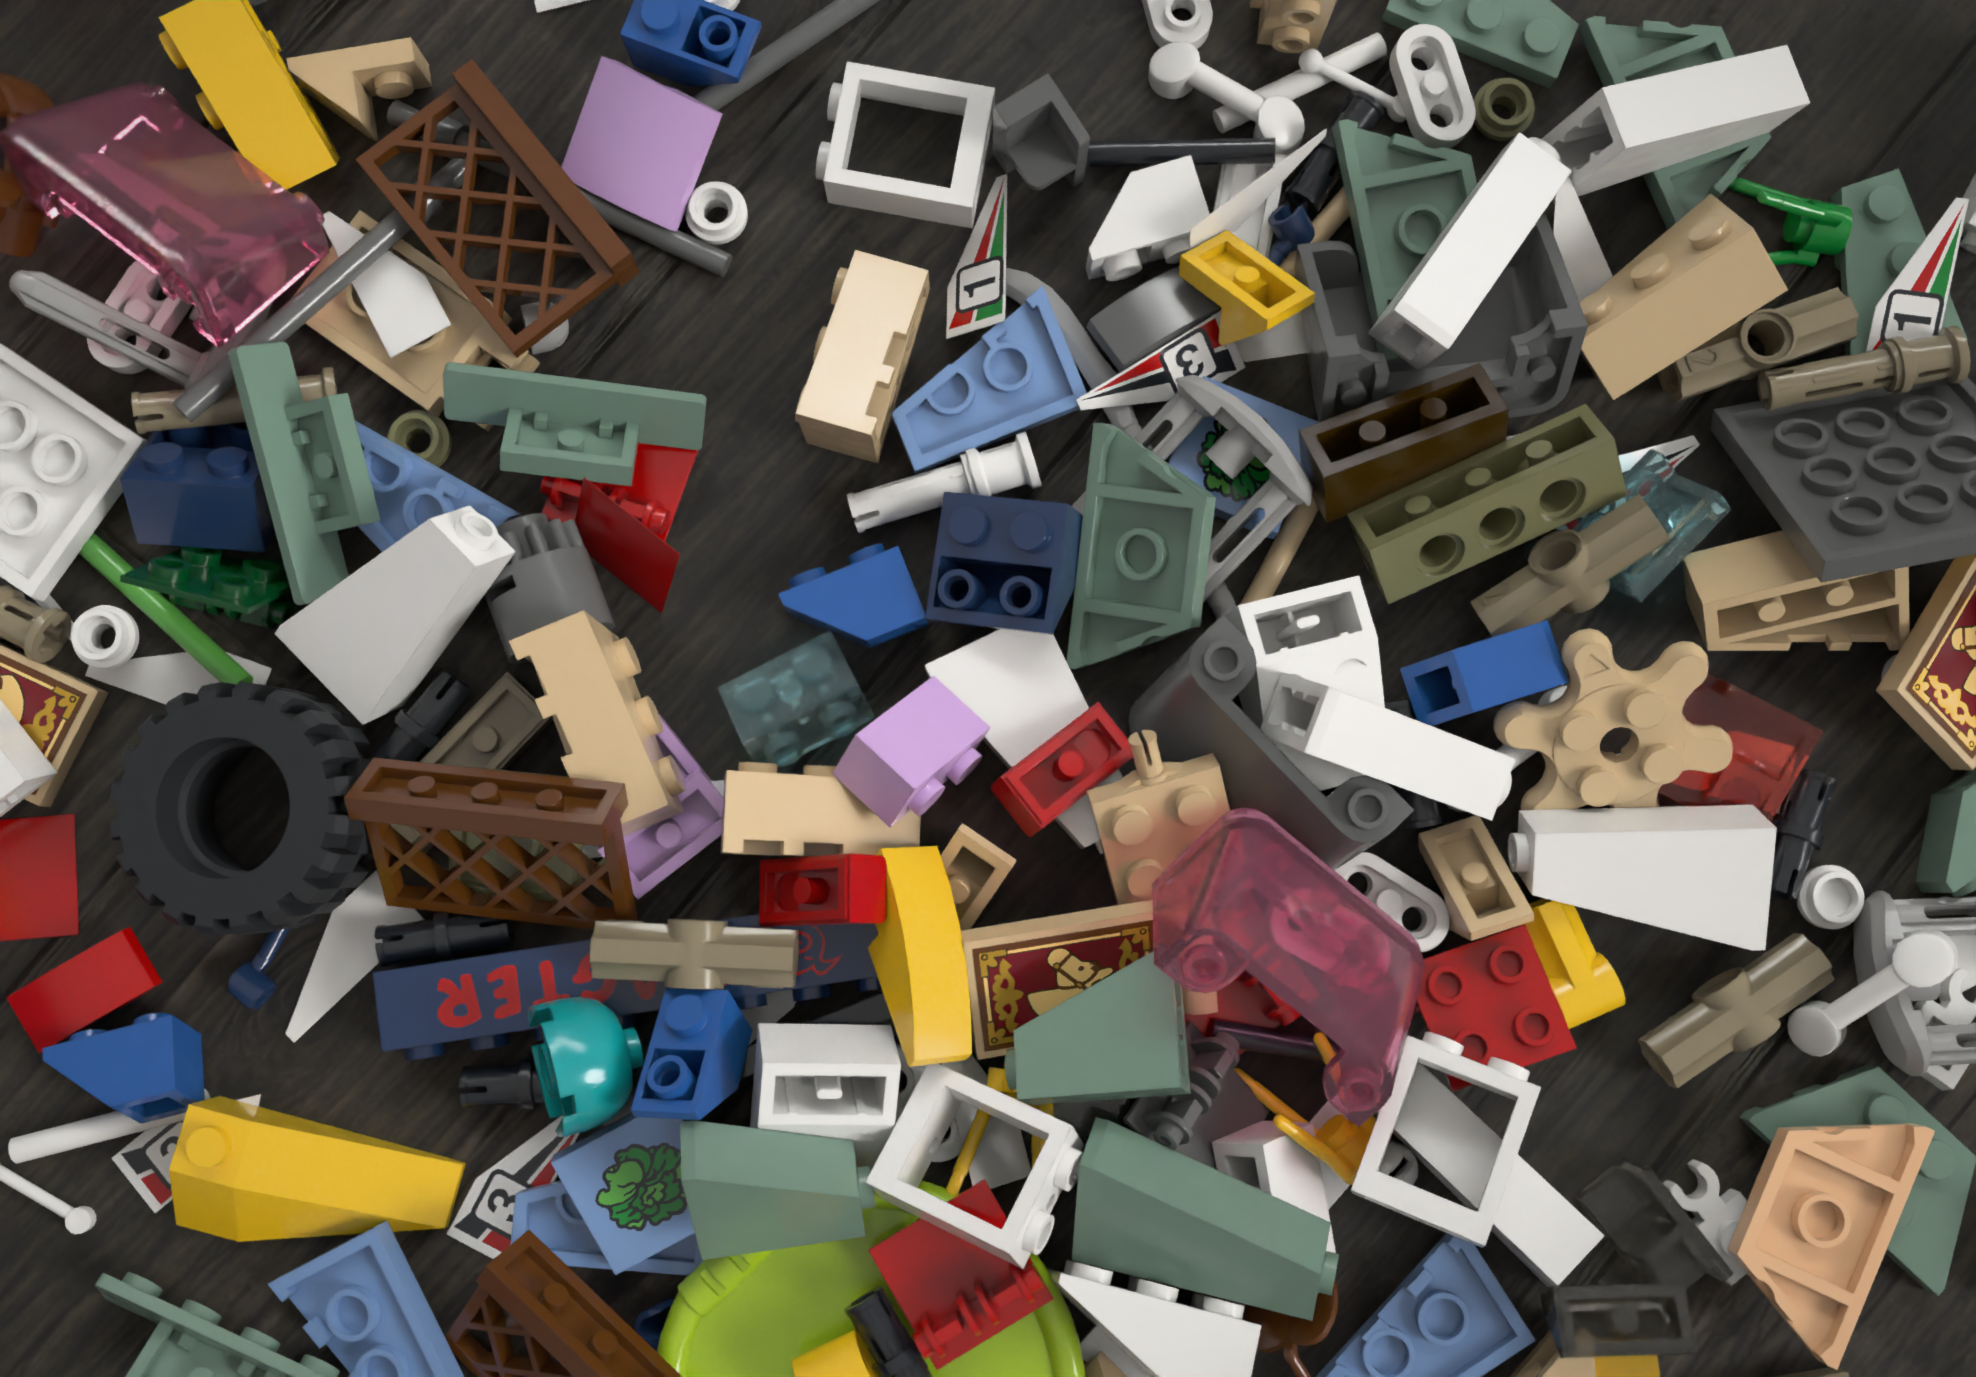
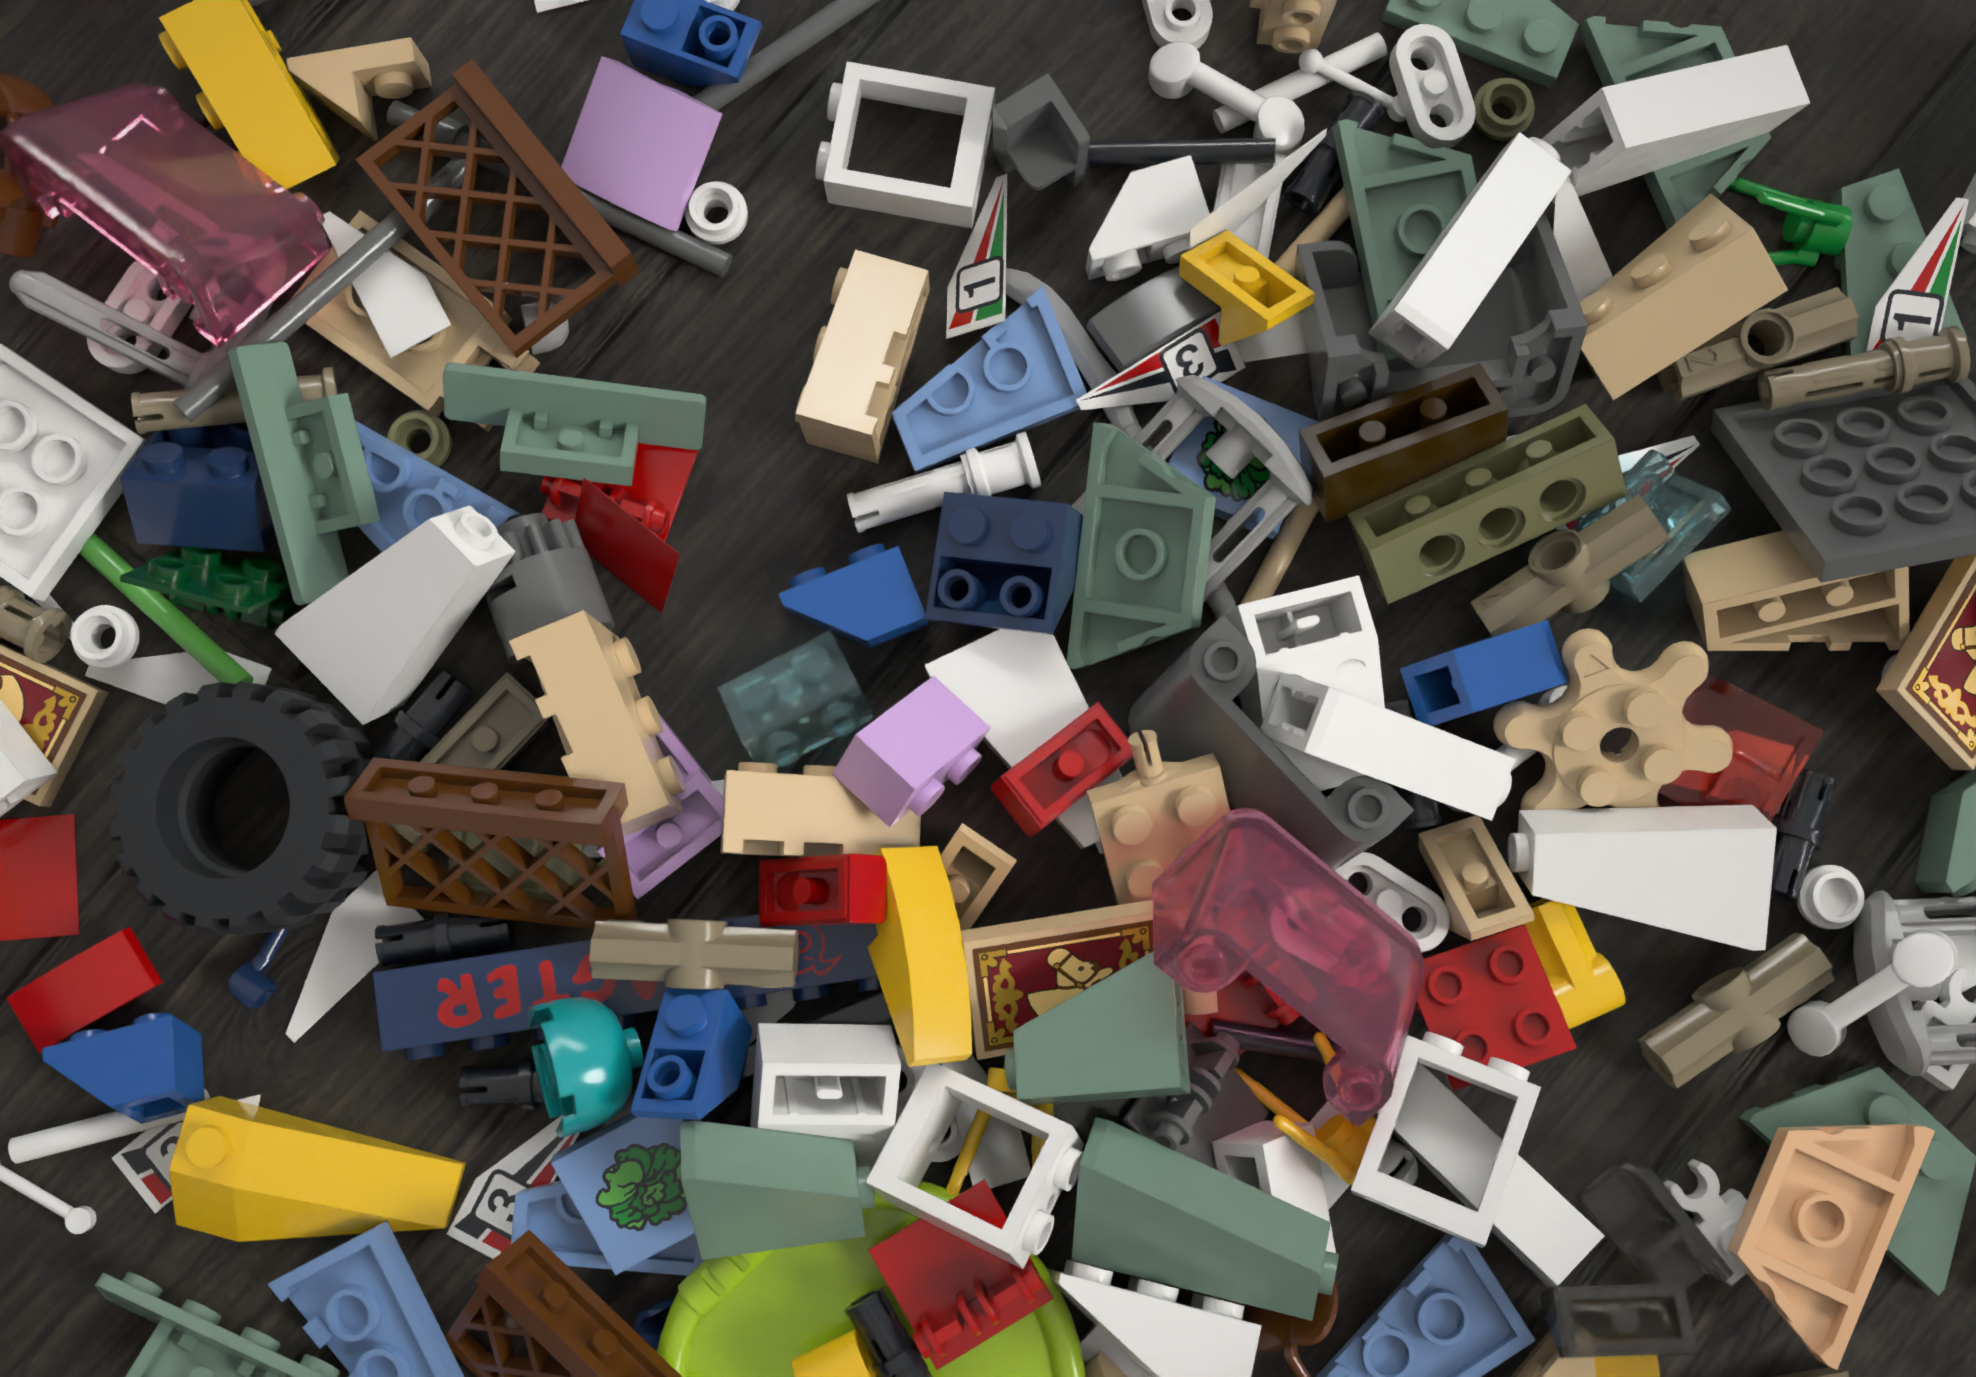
dark blue hand [1267,205,1315,267] -> none

